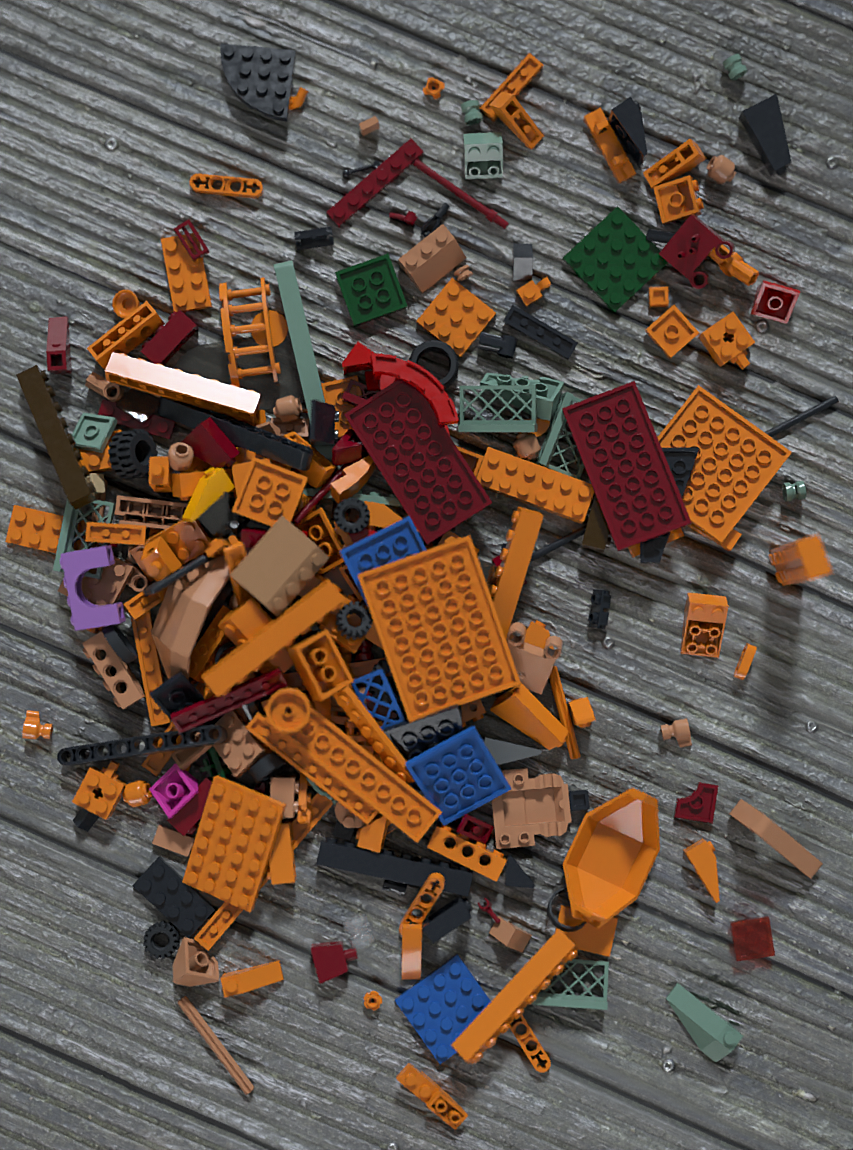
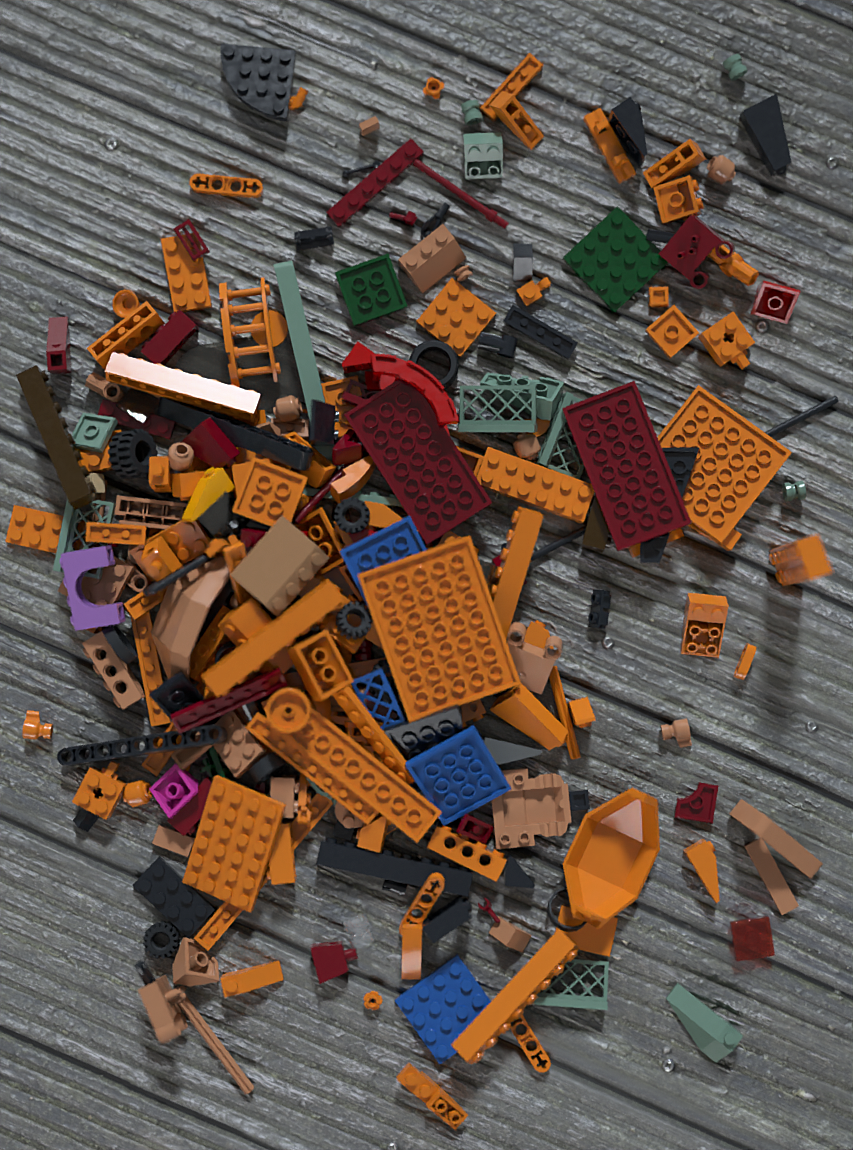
none -> nougat piece [134,960,188,1044]
none -> nougat tile [744,837,799,915]

